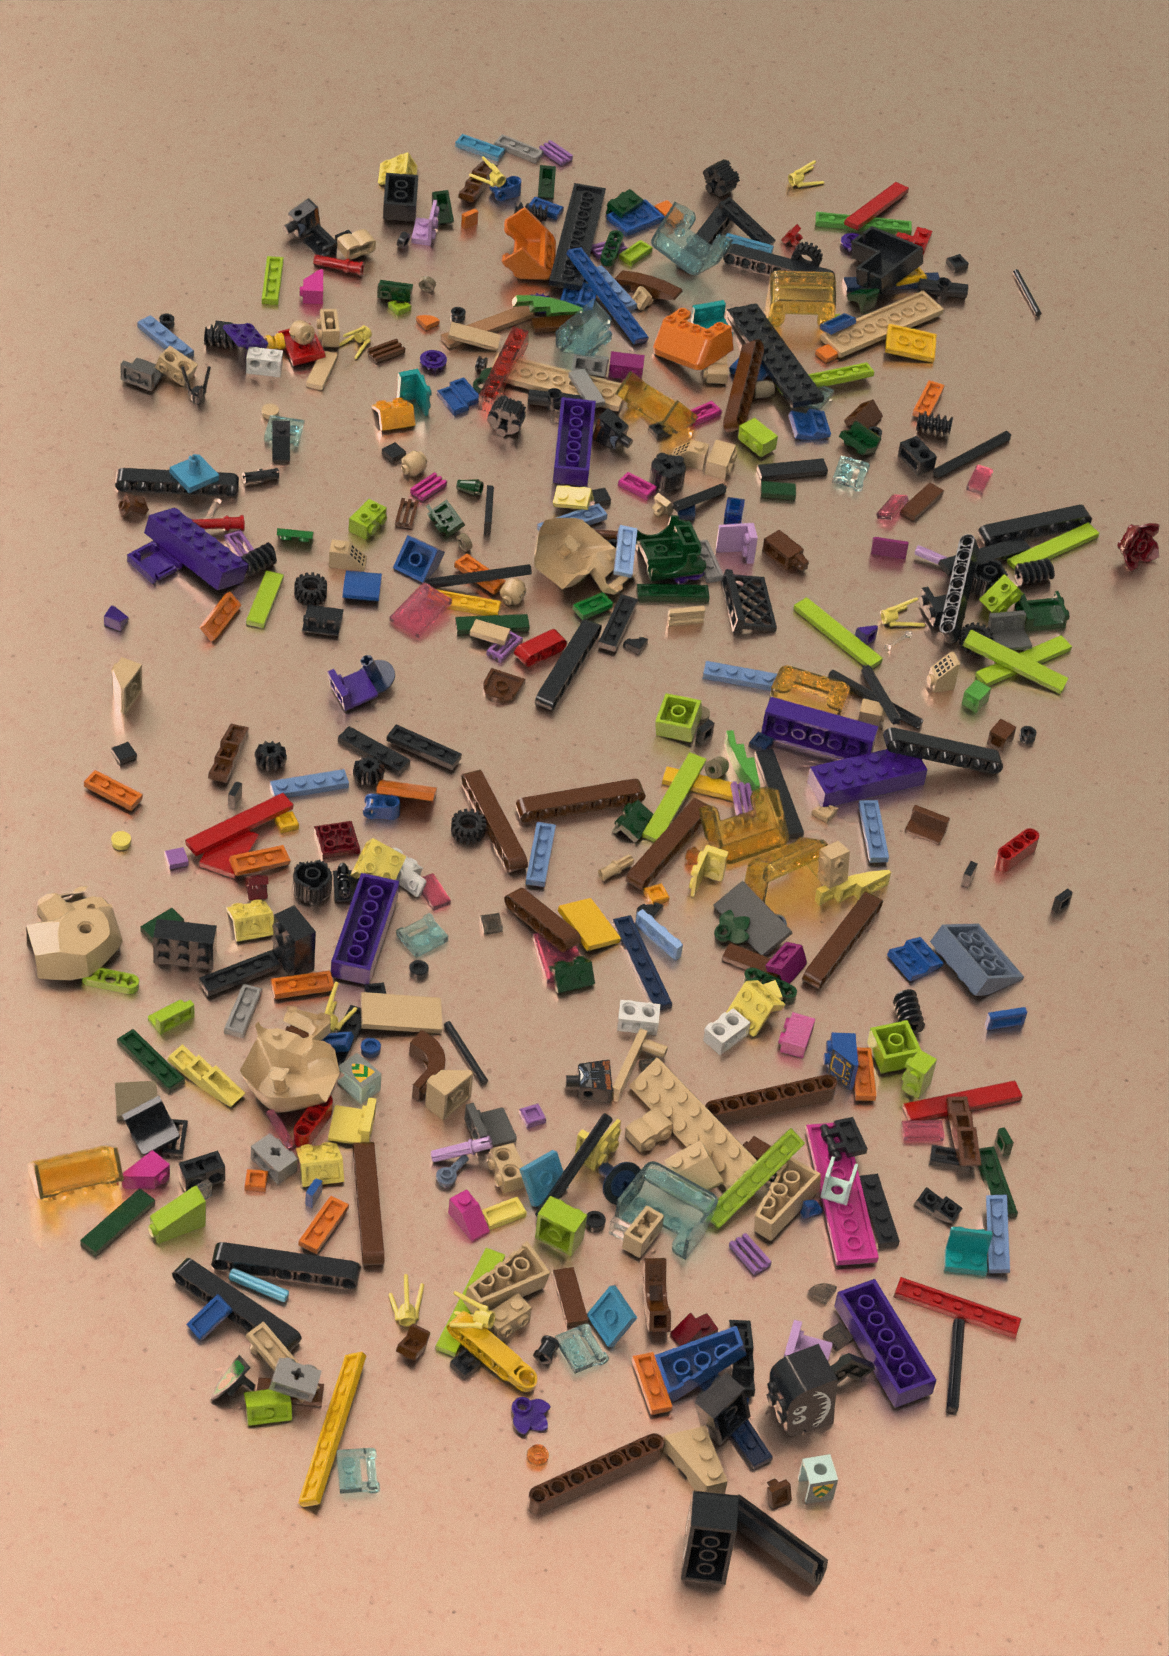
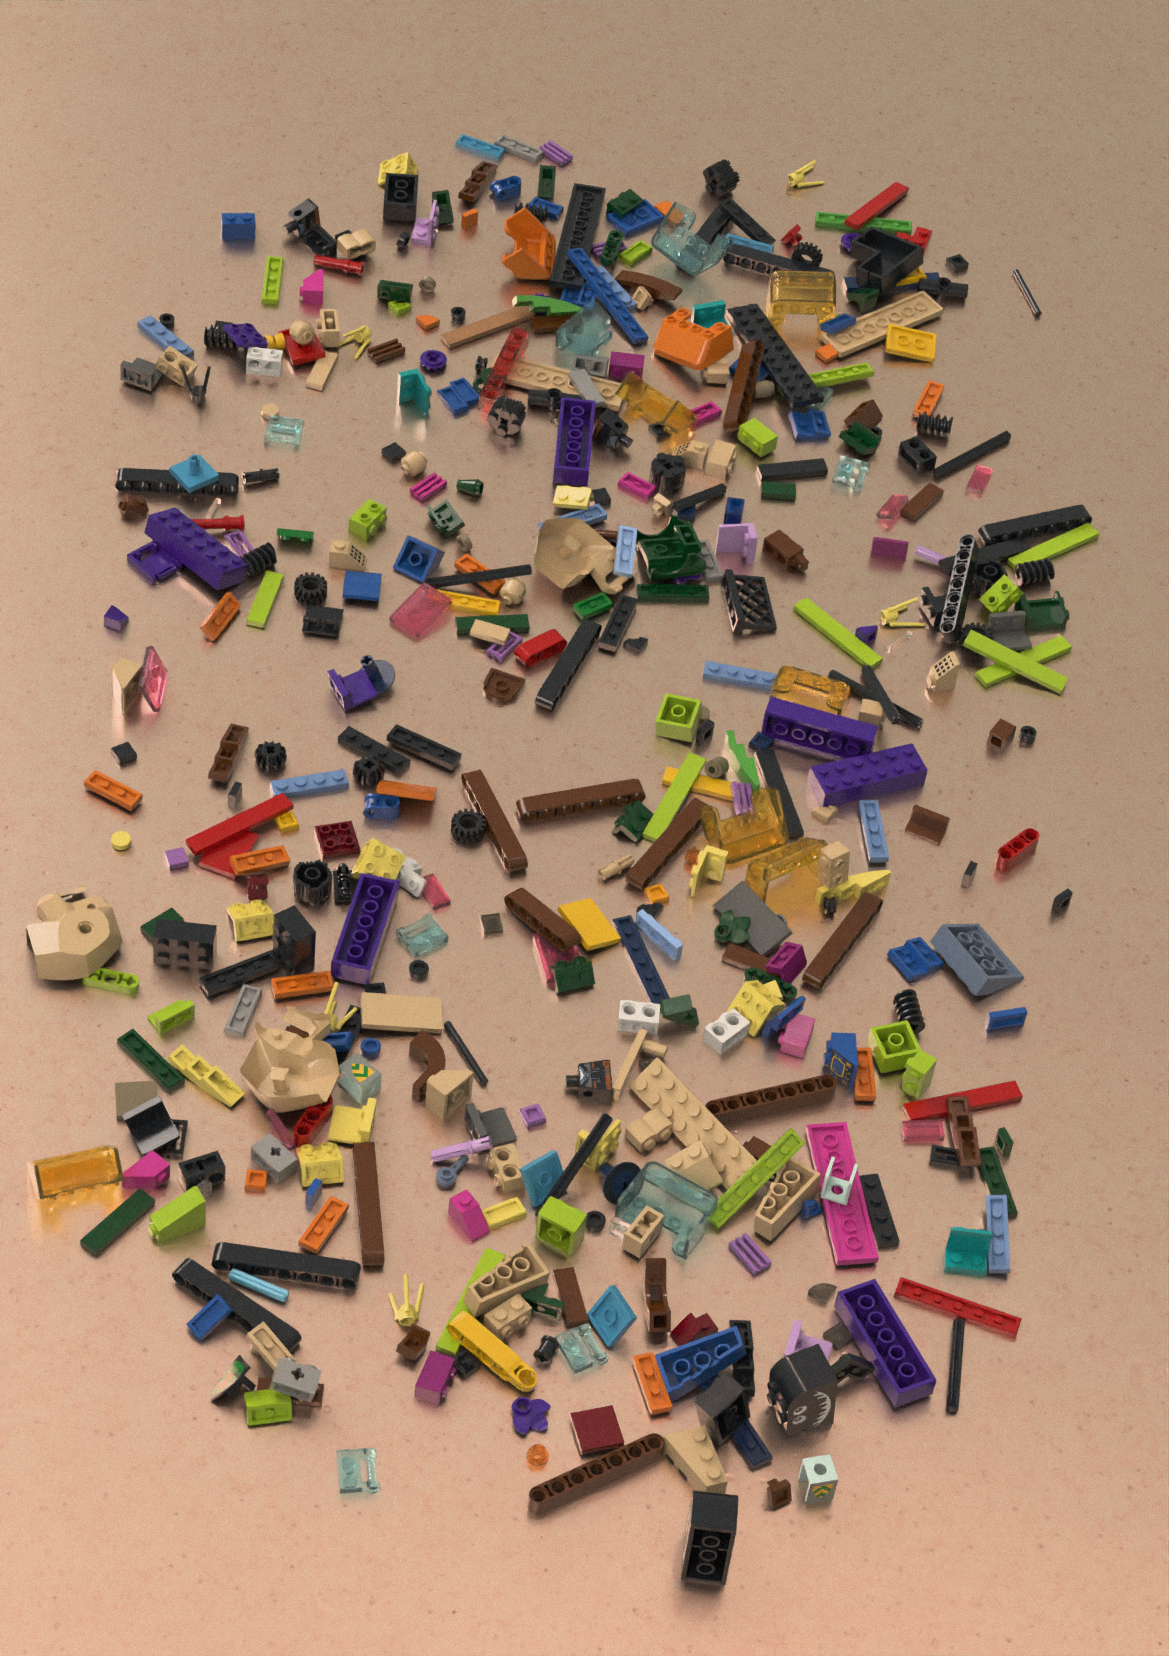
black slope [272,421,290,462] -> none
yellow tile [298,1352,366,1507] -> none
light orange bracket [372,398,415,431] -> none
reddish brown tile [395,498,419,529] -> none
tan tile [448,322,501,351] -> none
light yellow plant [450,1291,495,1330] -> none
light yellow plant [469,156,506,187] -> none
black tile [483,485,494,535] -> none
medium blue plate [525,822,556,887] -> none
tan tile [667,606,705,626] -> none
black piece [737,1494,828,1586] -> none
black plate [820,1117,868,1161] -> none
black beam [883,727,1003,774] -> none
black slope [914,1187,963,1224] -> none
bright green brick [962,680,991,713] -> none
dark red brick [1117,523,1160,571] -> none
none -> clear pink tile [138,646,168,713]
none -> blue slope [221,213,256,239]
none -> magenta brick [414,1350,457,1405]
none -> dark green slope [521,1283,565,1321]
none -> dark red tile [570,1405,624,1455]
none -> dark green slope [660,994,699,1028]
none -> blue slope [762,996,806,1039]
none -> black bush [823,896,836,914]

